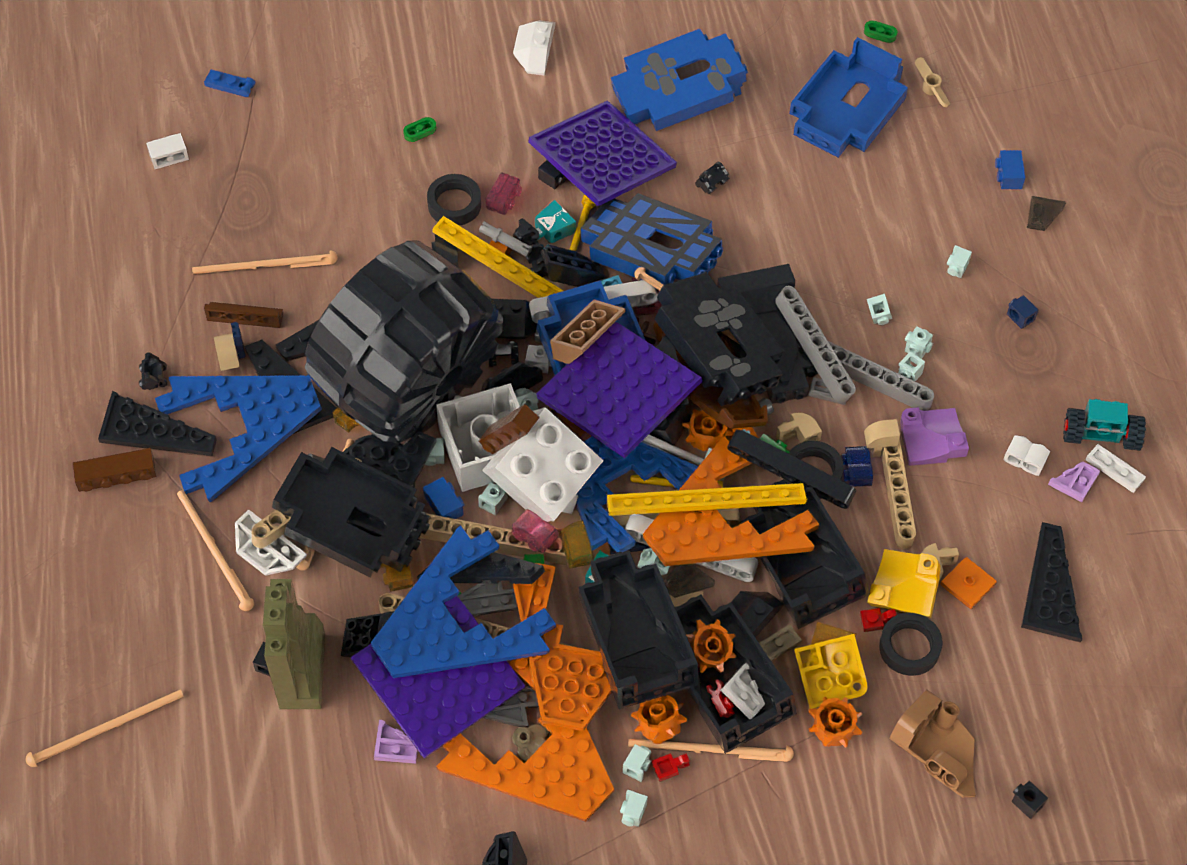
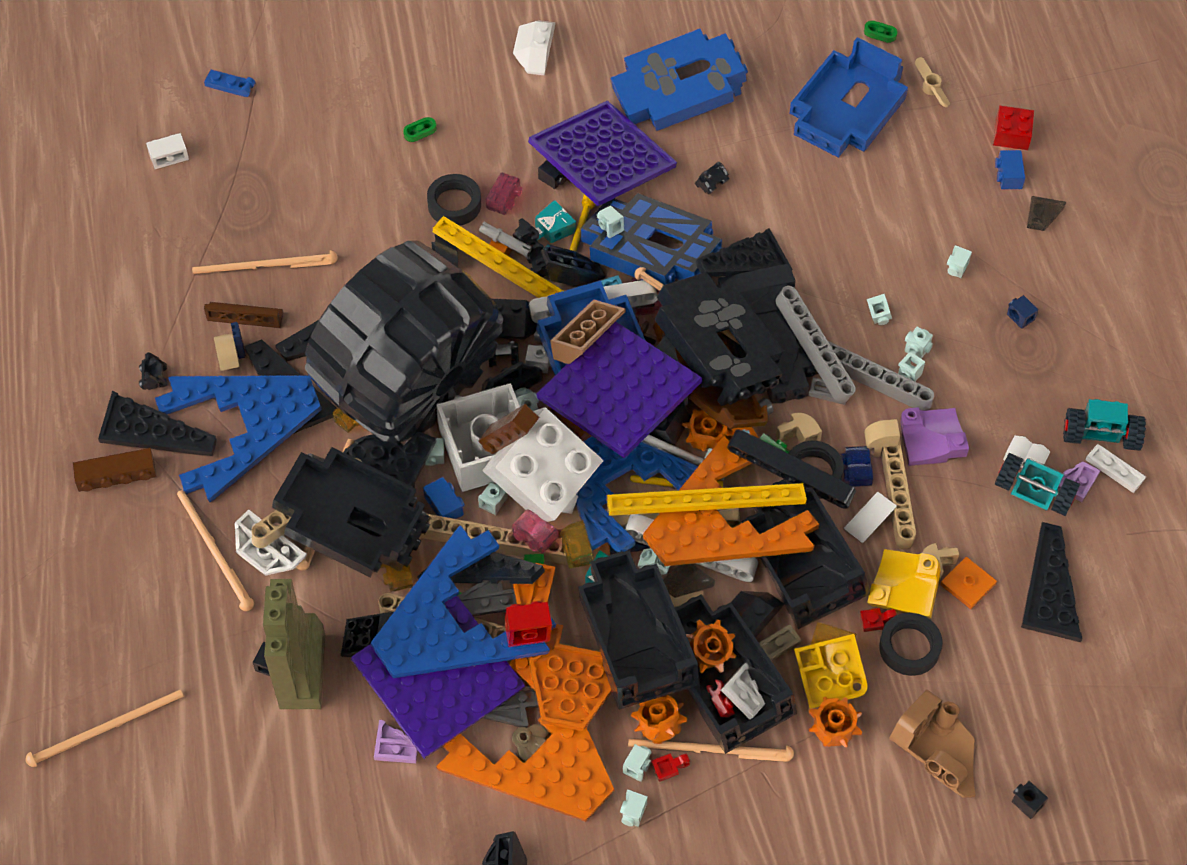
none -> red brick [505,601,552,647]
none -> light aqua brick [597,206,624,238]
none -> black wing [695,228,793,277]
none -> white sticker [844,492,897,543]
none -> red brick [993,105,1034,150]
none -> brick [995,453,1080,516]

